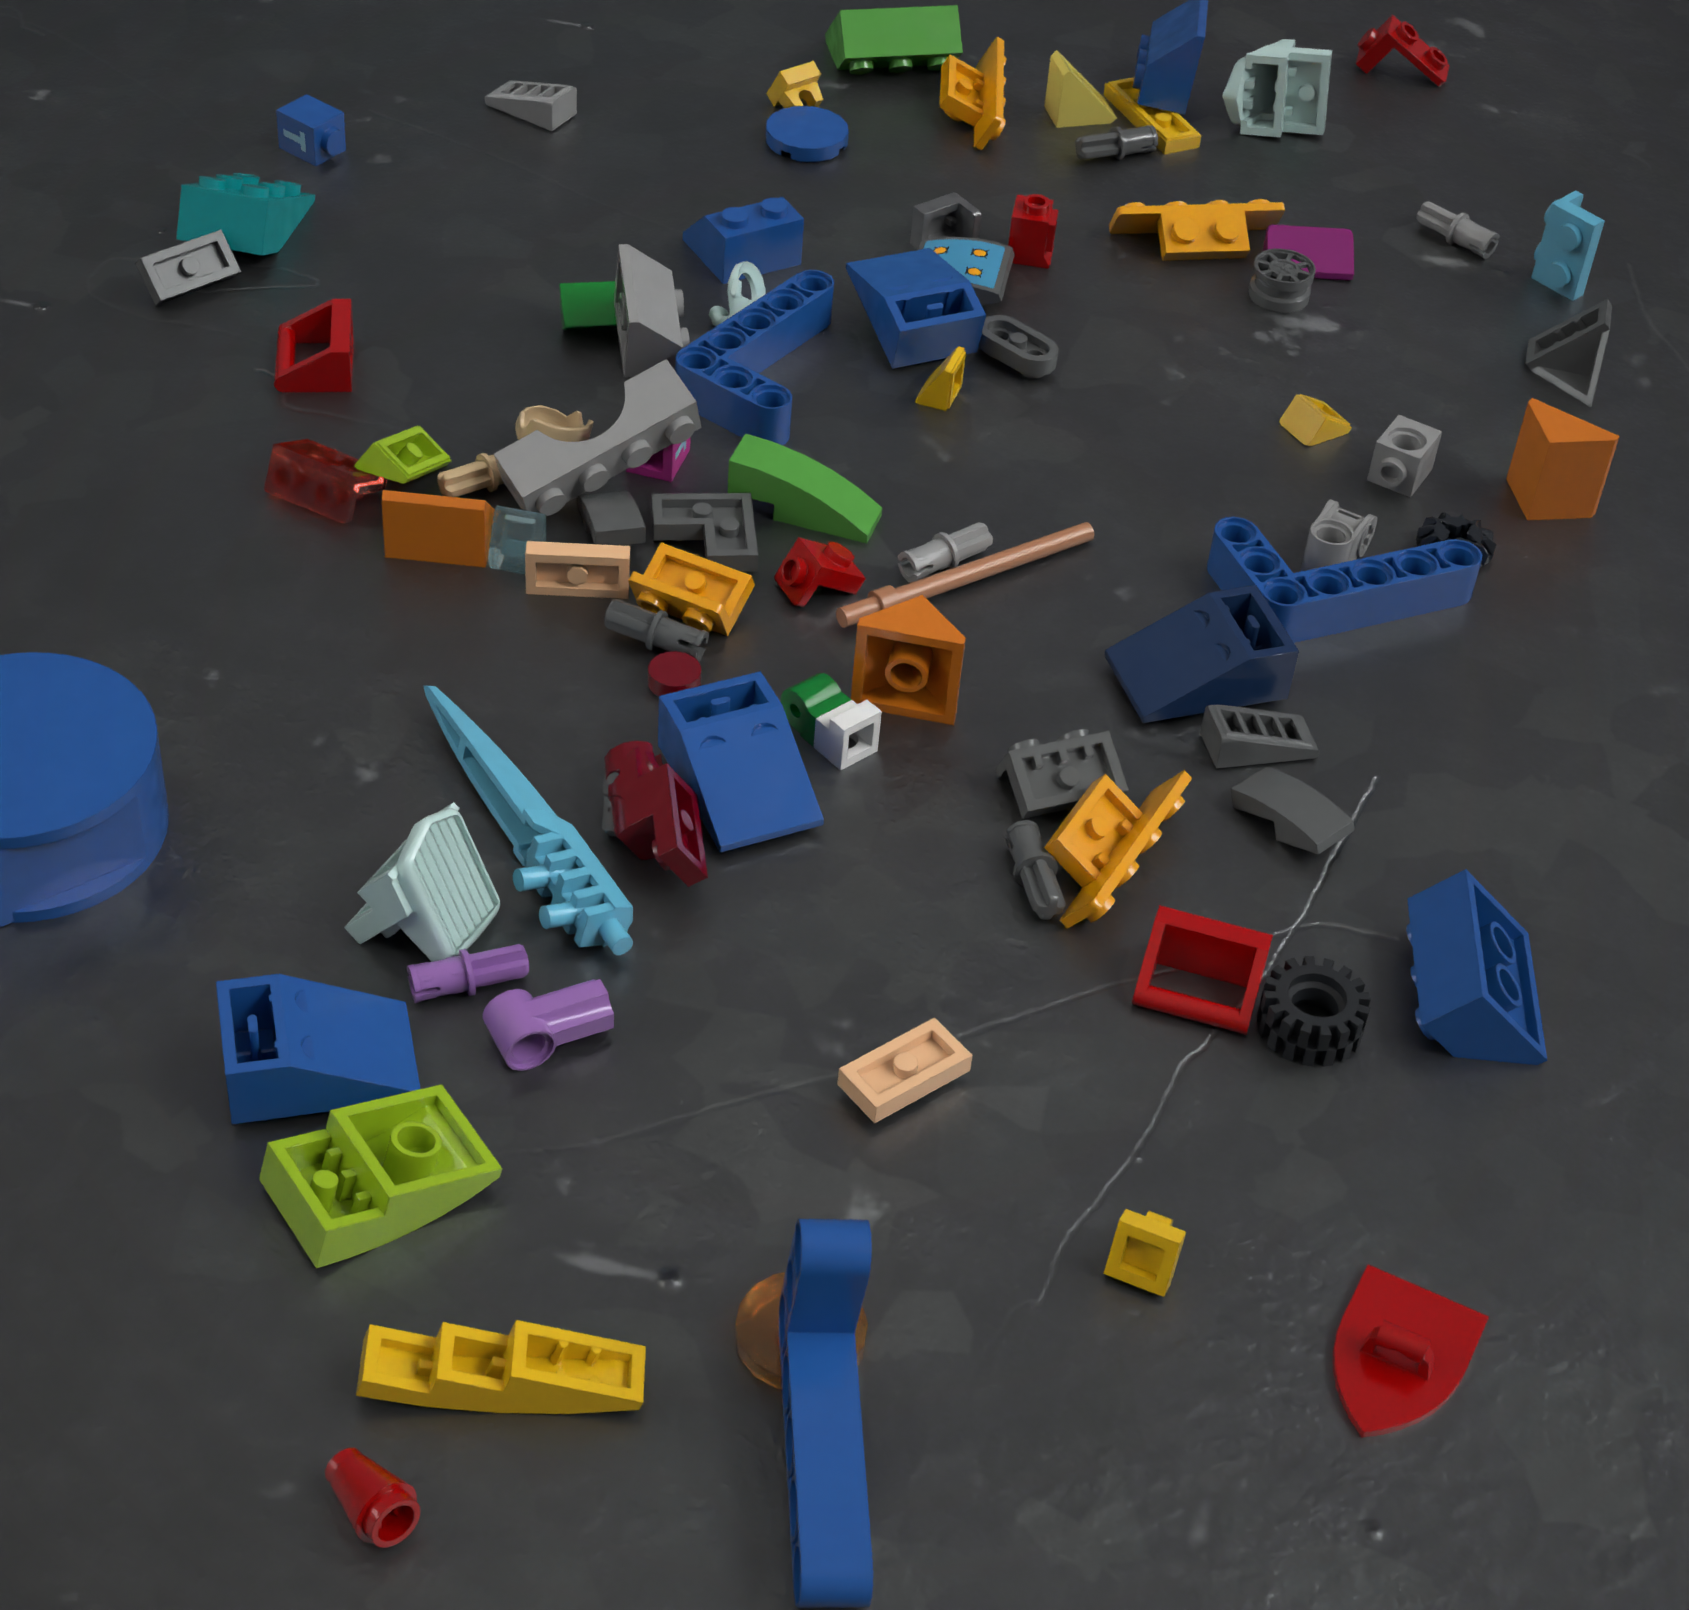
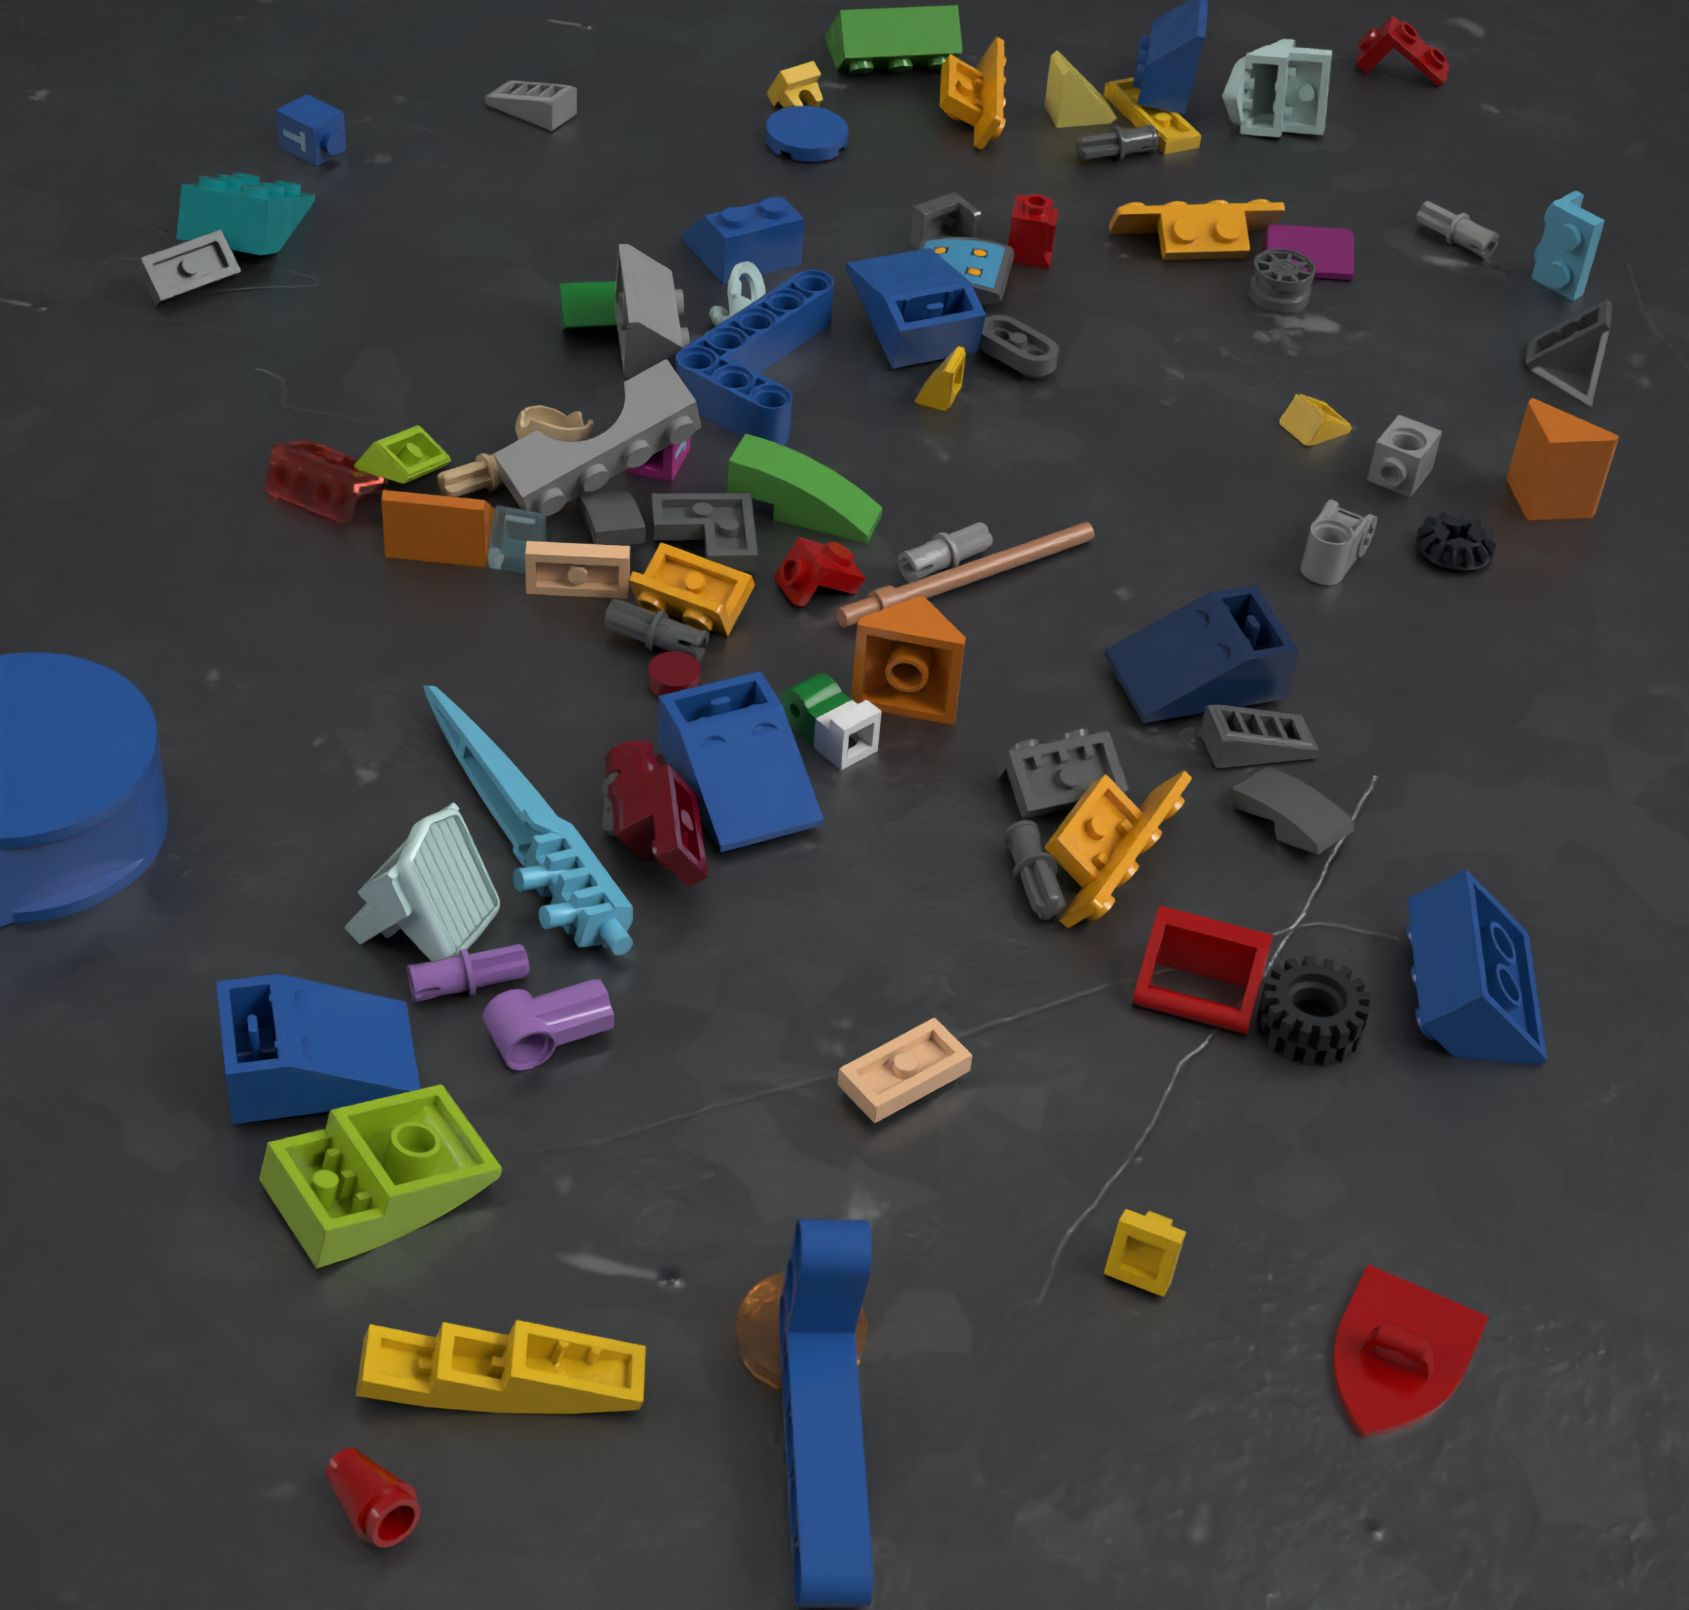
red tile [274,299,354,393] -> none
blue beam [1207,517,1482,643] -> none

